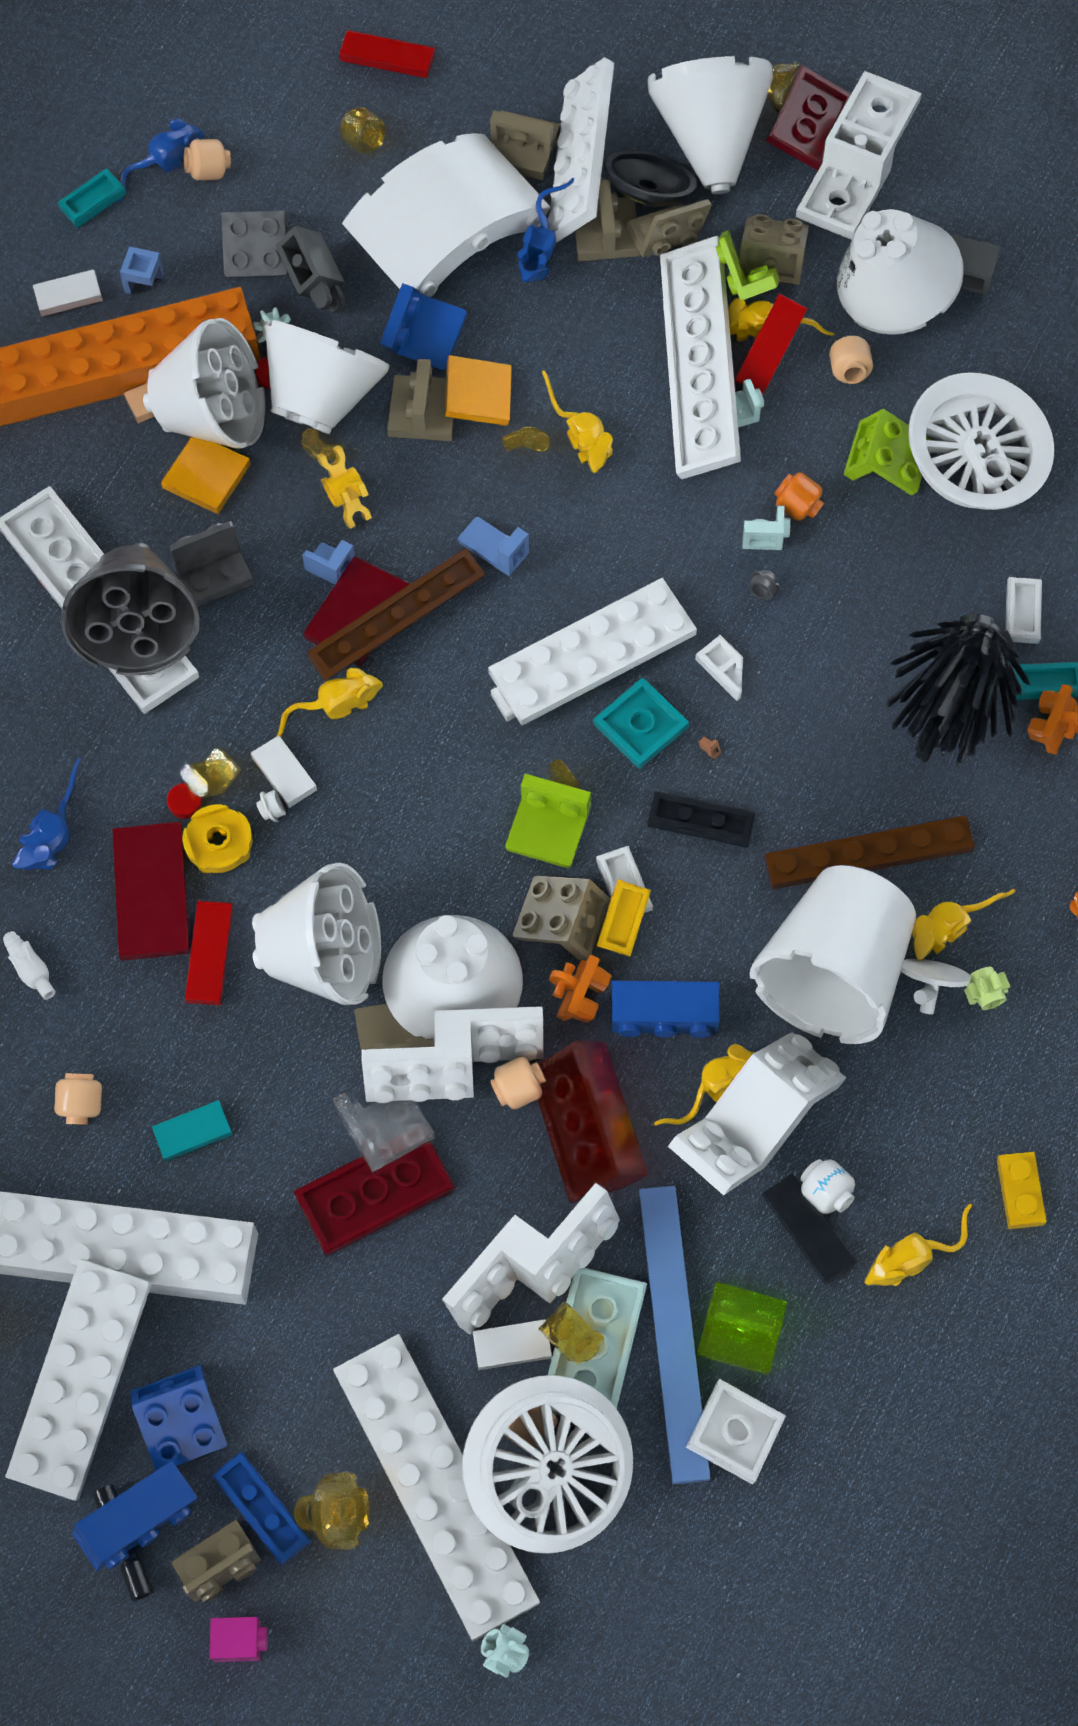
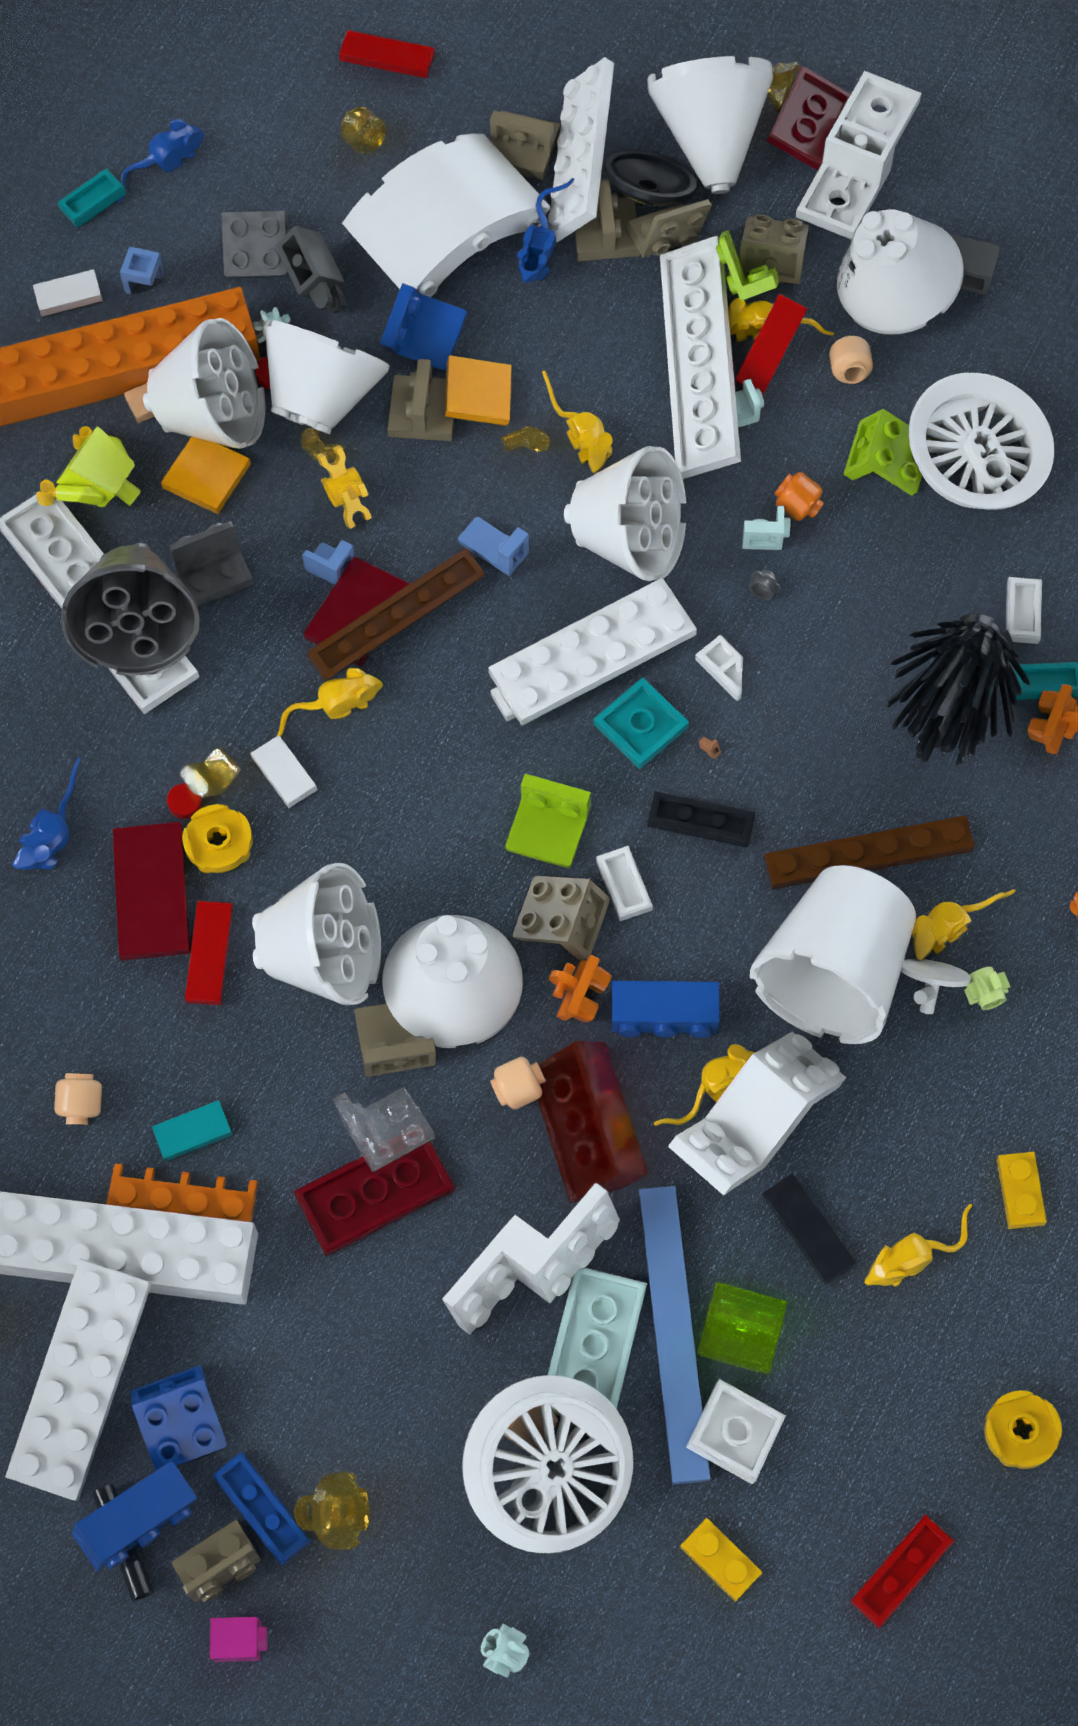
white piece [3,931,56,1000] -> none
light nougat head [184,139,231,181] -> none
white plate [256,790,286,822] -> none
white plate [333,1334,540,1642] -> none
white bracket [362,1007,544,1103] -> none
white tile [473,1319,552,1370] -> none
clear yellow bracket [538,1302,604,1364] -> none
clear yellow tile [549,758,579,789] -> none
yellow tile [596,879,651,957] -> none
white head [801,1159,855,1214] -> none
none -> neon yellow torso [36,426,141,507]
none -> orange hinge [106,1163,258,1222]
none -> white cone [564,446,686,581]
none -> yellow plate [680,1518,762,1602]
none -> red tile [850,1514,954,1629]
none -> yellow plate [984,1390,1062,1469]

